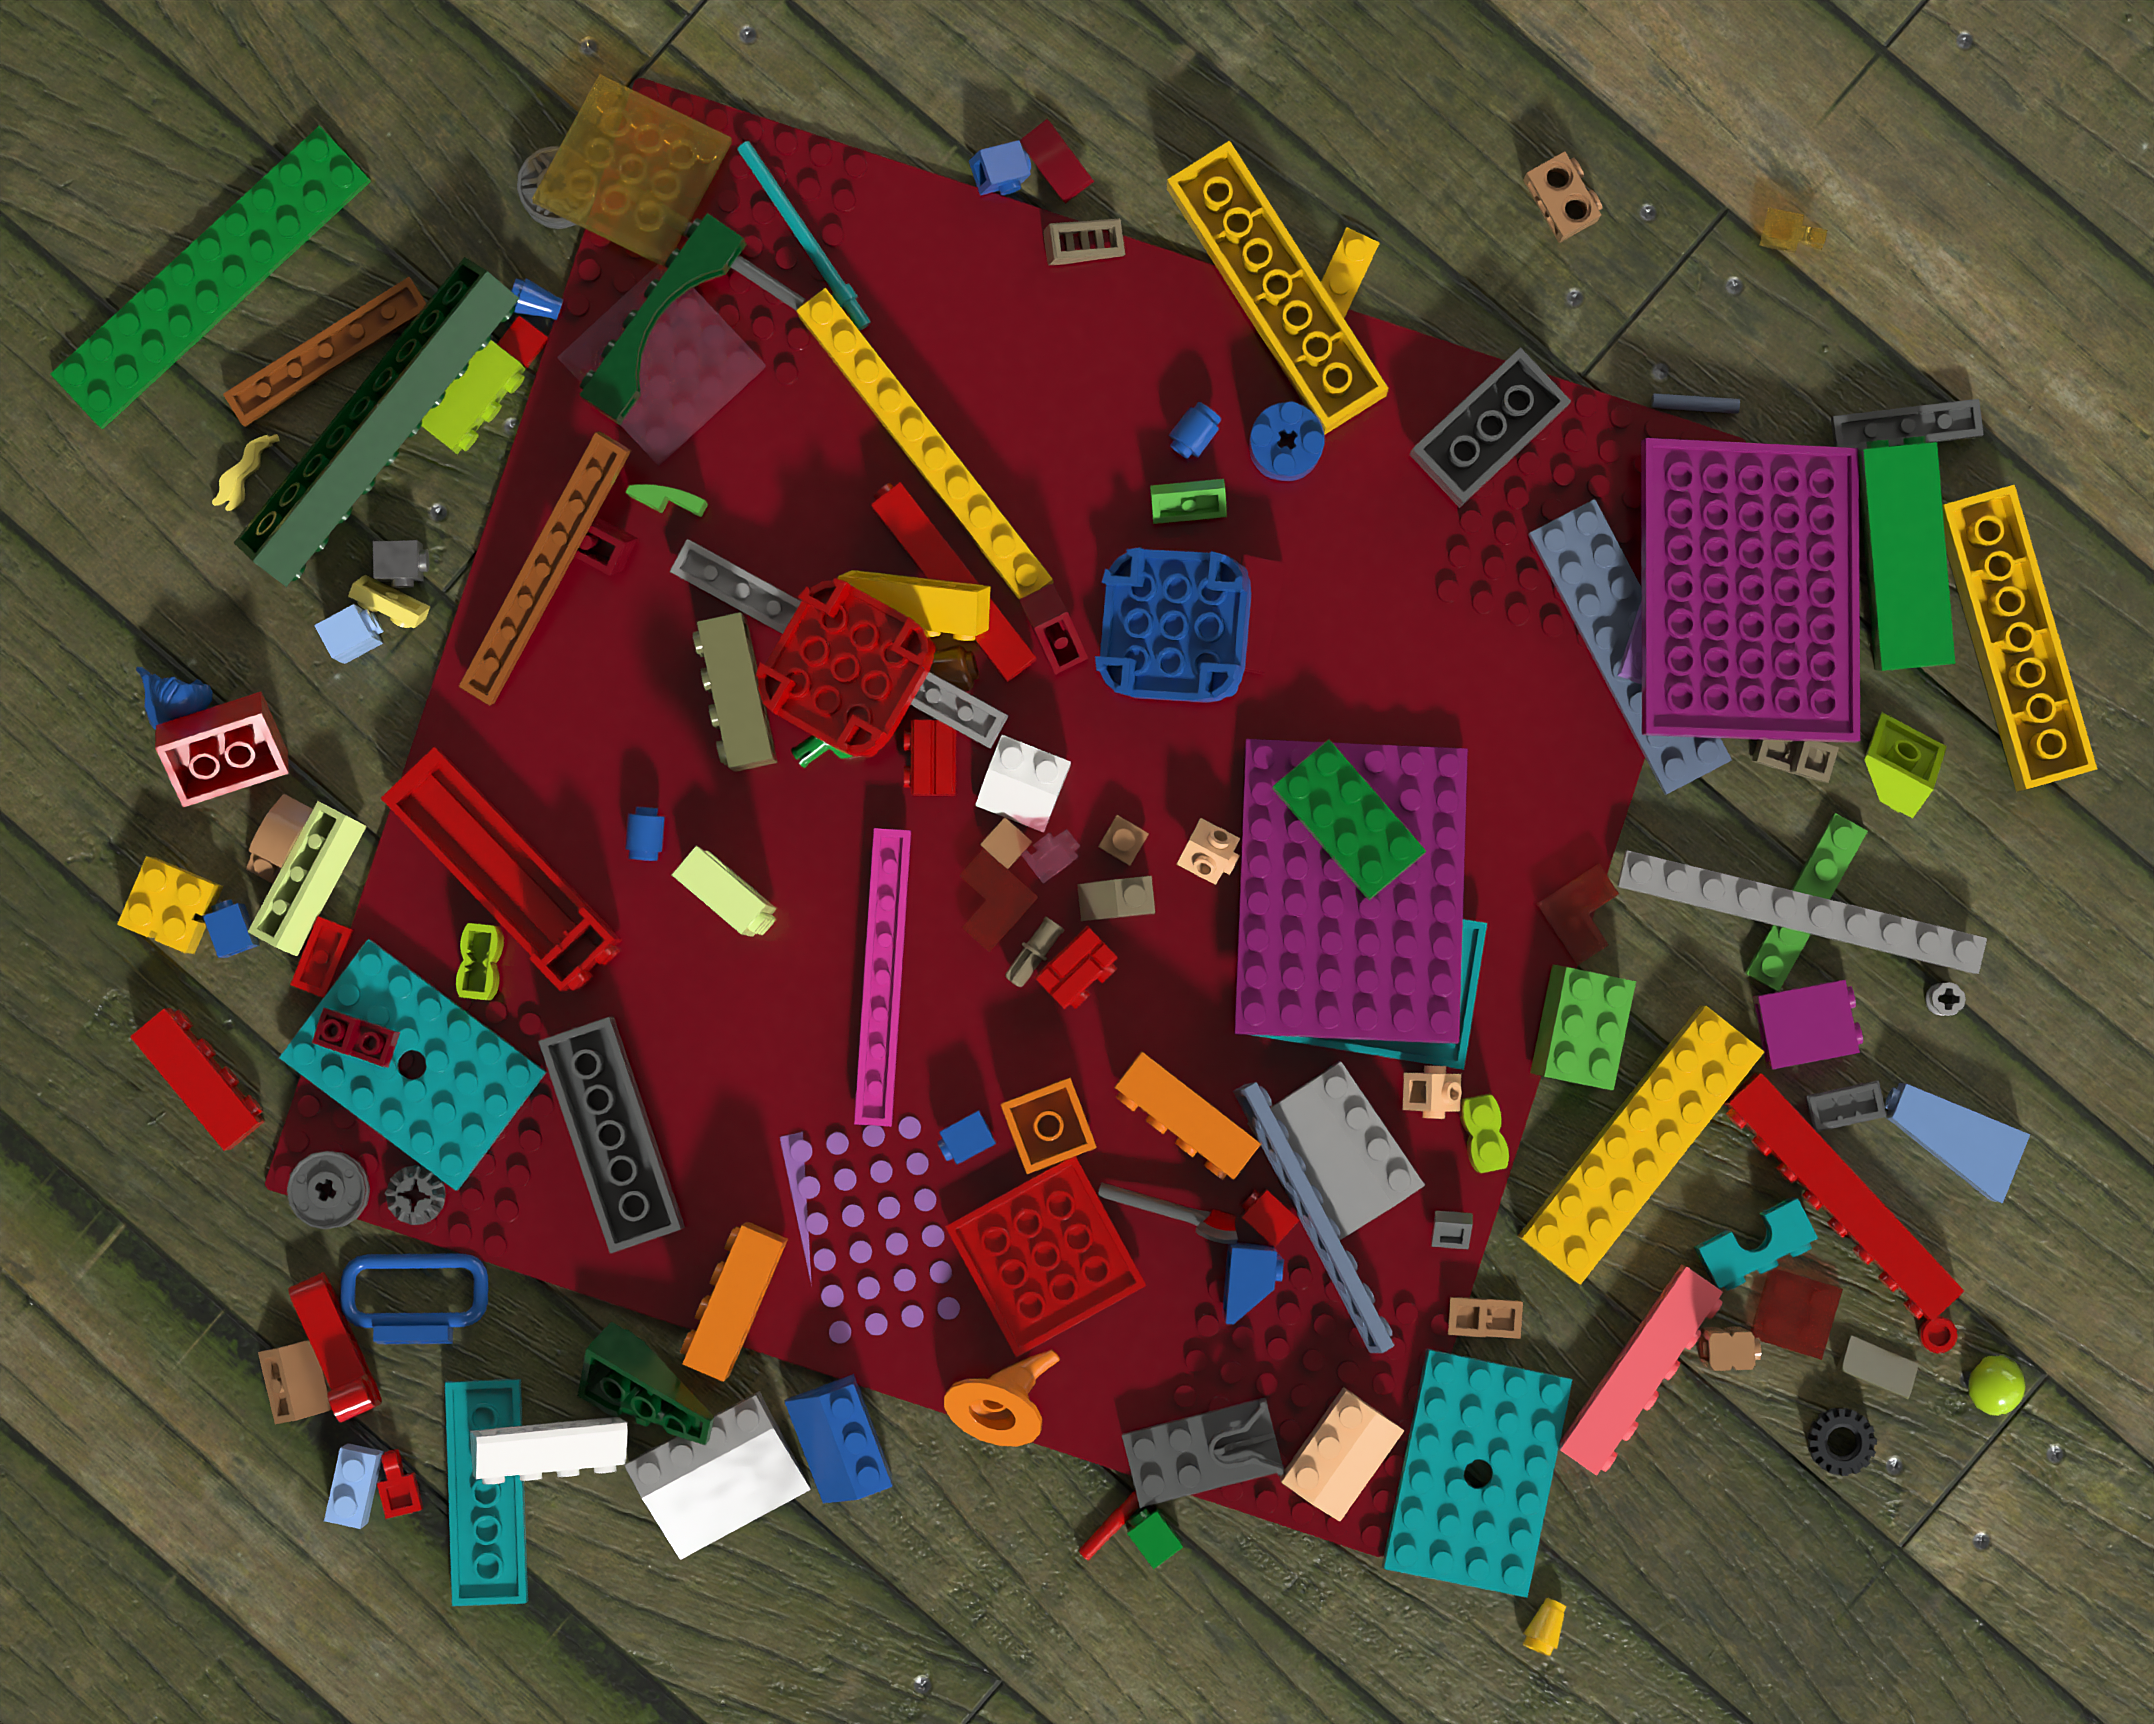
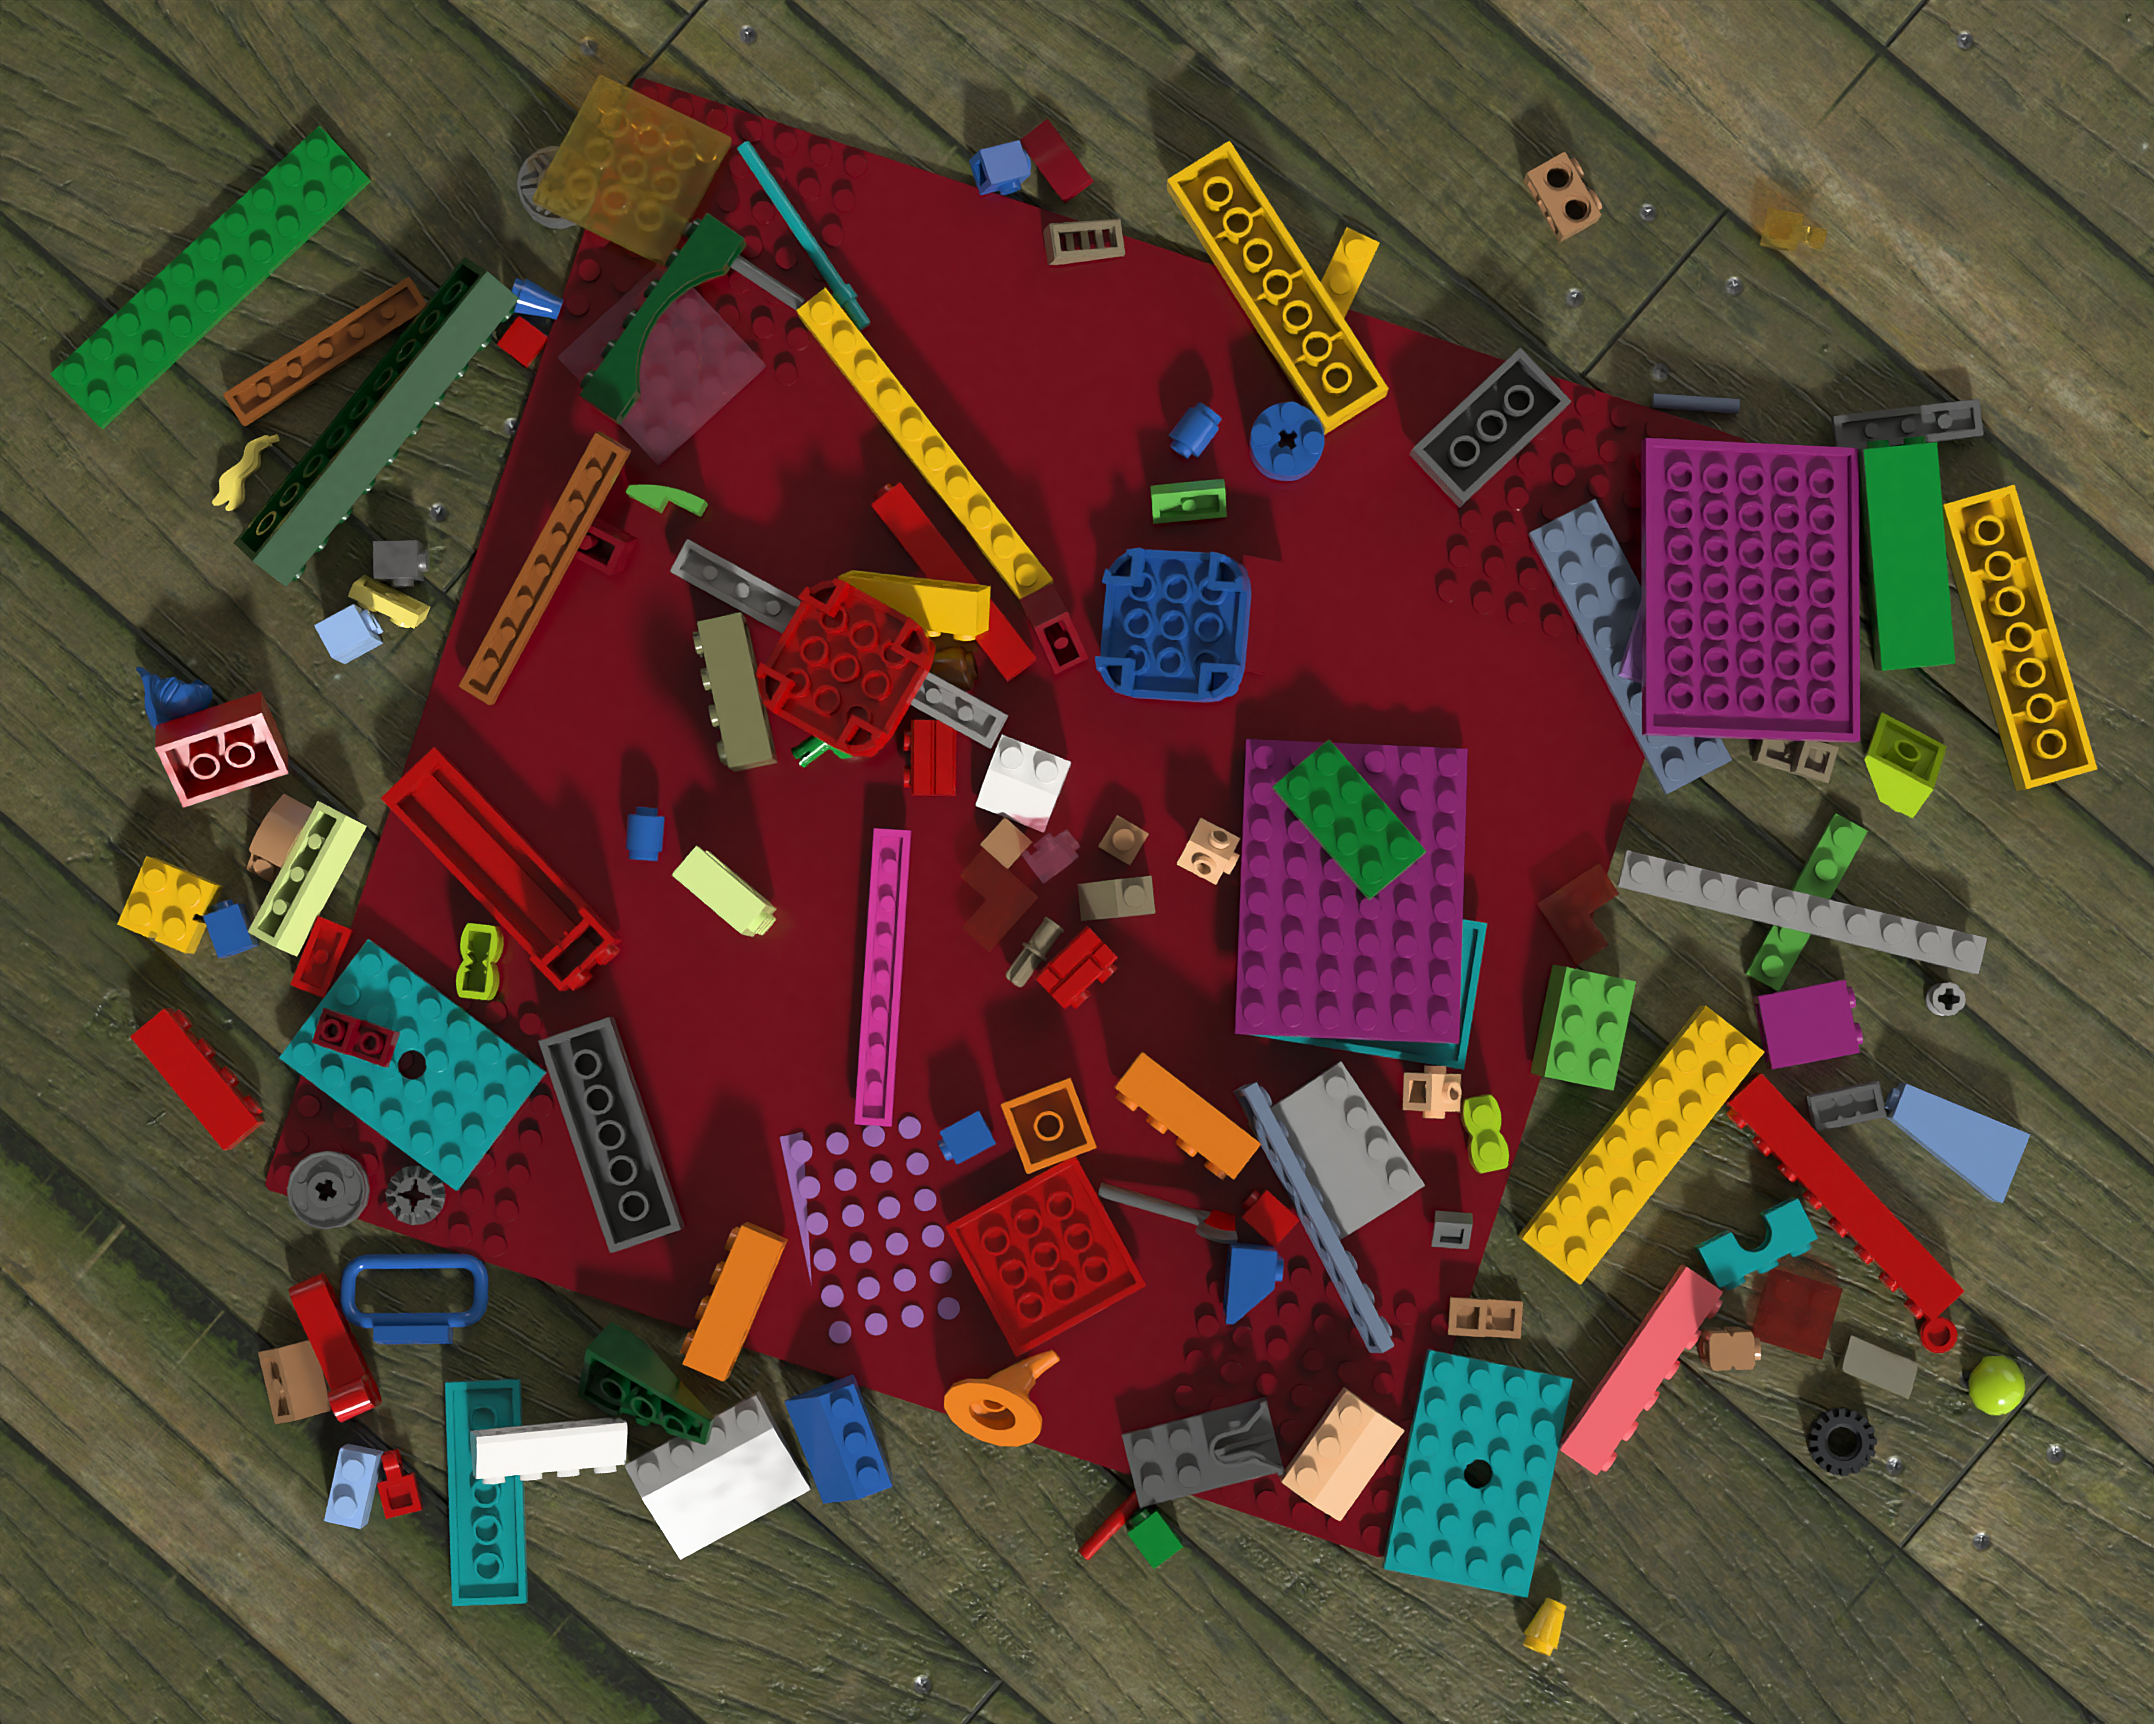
lime brick [421,340,526,454] -> none

